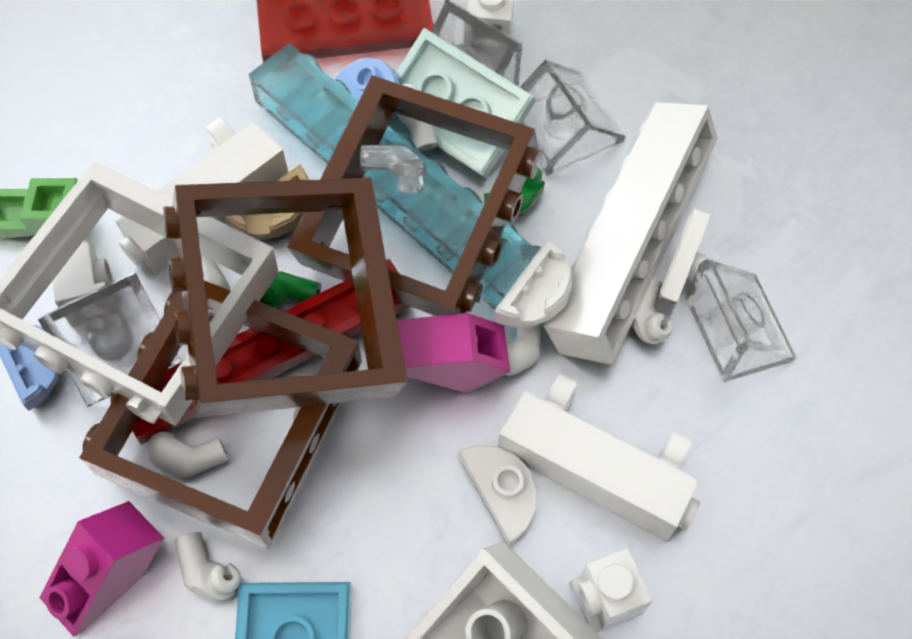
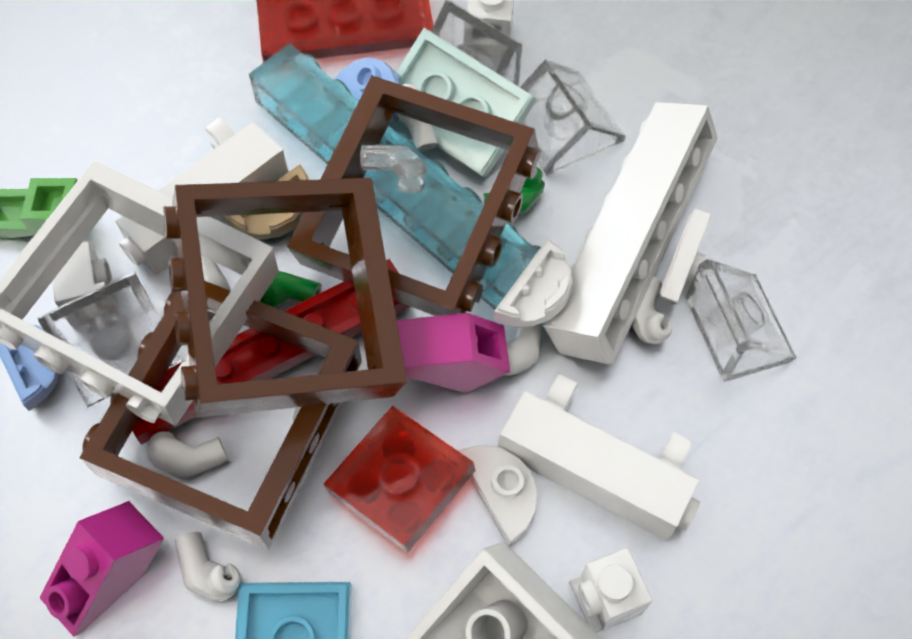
none -> clear red plate [323,405,476,553]

